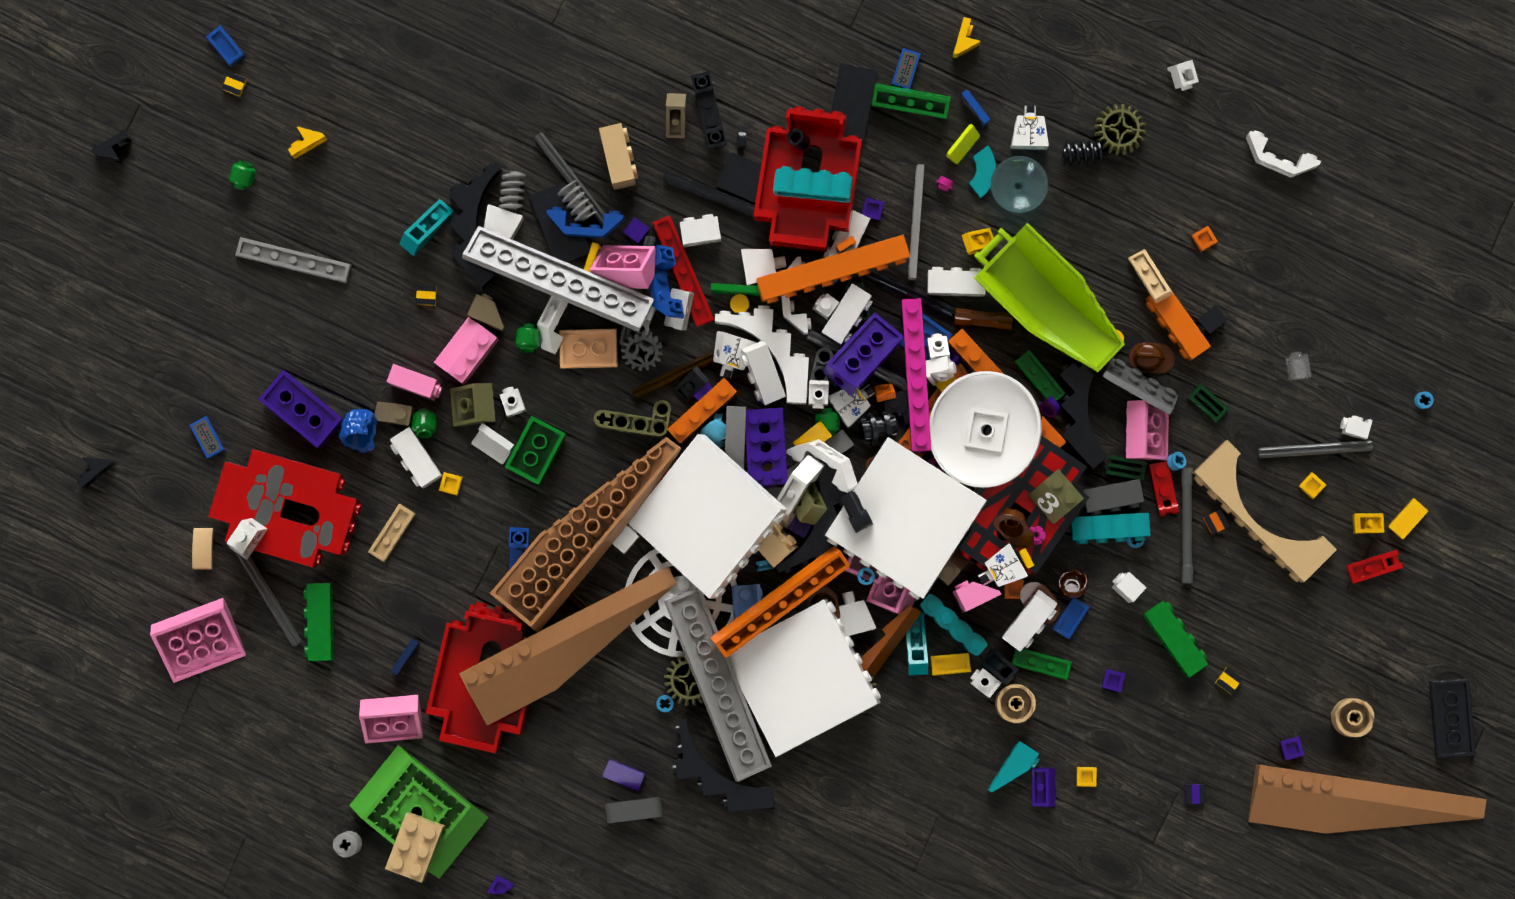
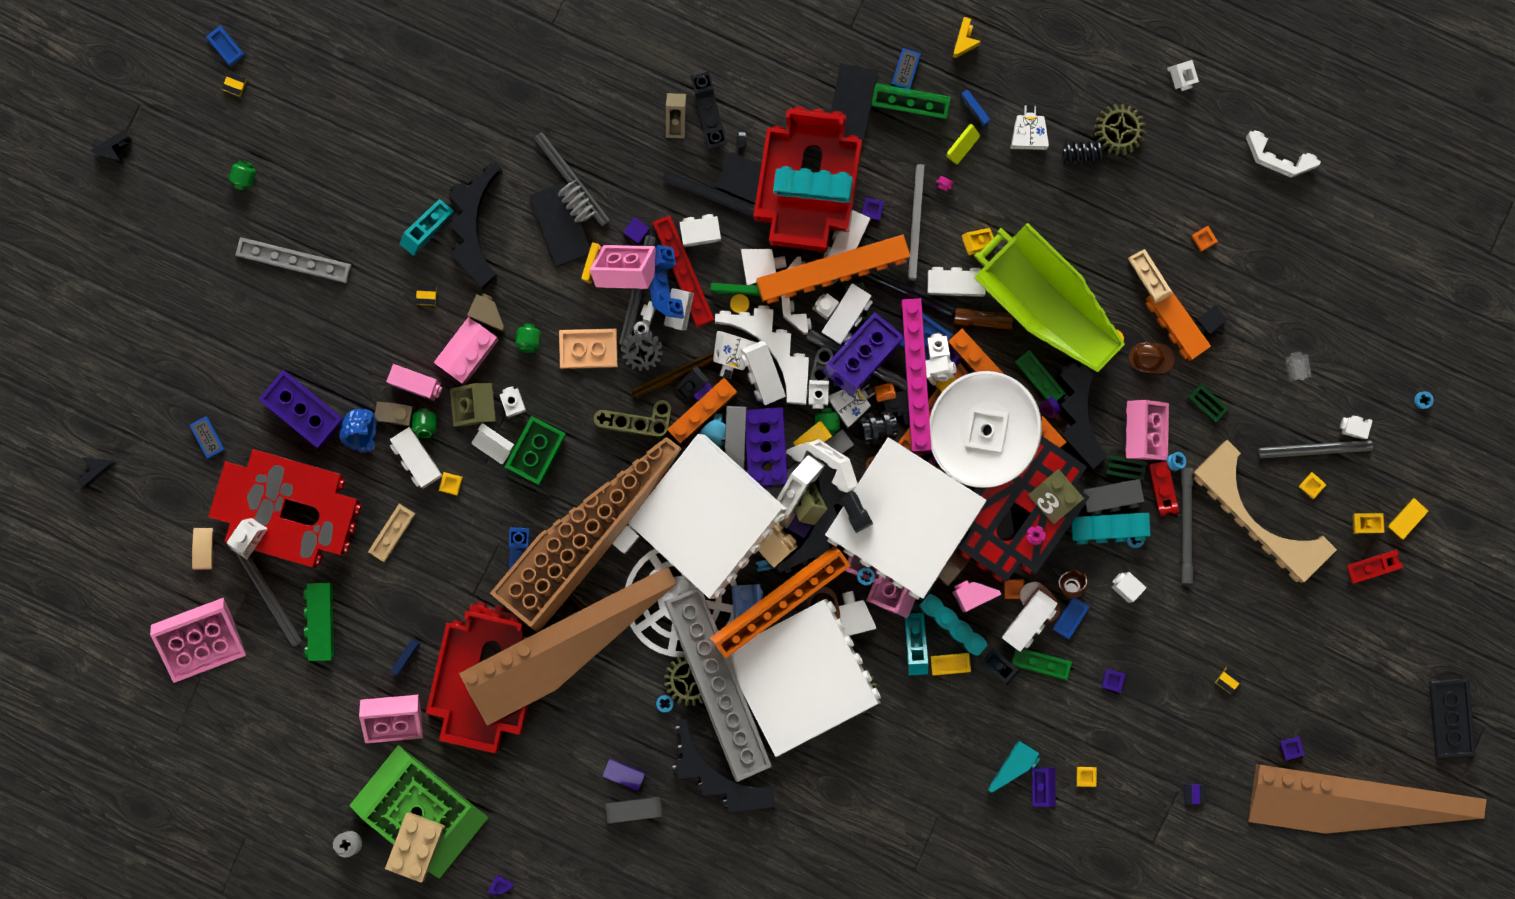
yellow slope [288,127,327,159] -> none
plate [462,226,654,332] -> none
white torso [484,204,524,240] -> none
light grey piece [498,170,526,212] -> none
white slope [537,296,568,354] -> none
blue slope [547,207,625,238] -> none
tan brick [599,123,638,190] -> none
black beam [787,128,810,151] -> none
orange tile [836,236,856,253] -> none
dark orange slope [861,604,922,676] -> none
teal tile [969,146,996,199] -> none
white brick [970,668,1001,698] -> none
white torso [979,543,1028,587] -> none
clear light blue dish [991,156,1048,213] -> none
reddish brown piece [993,507,1034,548] -> none
tan brick [995,684,1036,723] -> none
yellow tile [1019,548,1035,569] -> none
dark grey plate [1103,358,1178,415] -> none
green brick [1142,601,1208,678] -> none
tile [1203,509,1230,535] -> none
tan brick [1331,698,1374,737] -> none

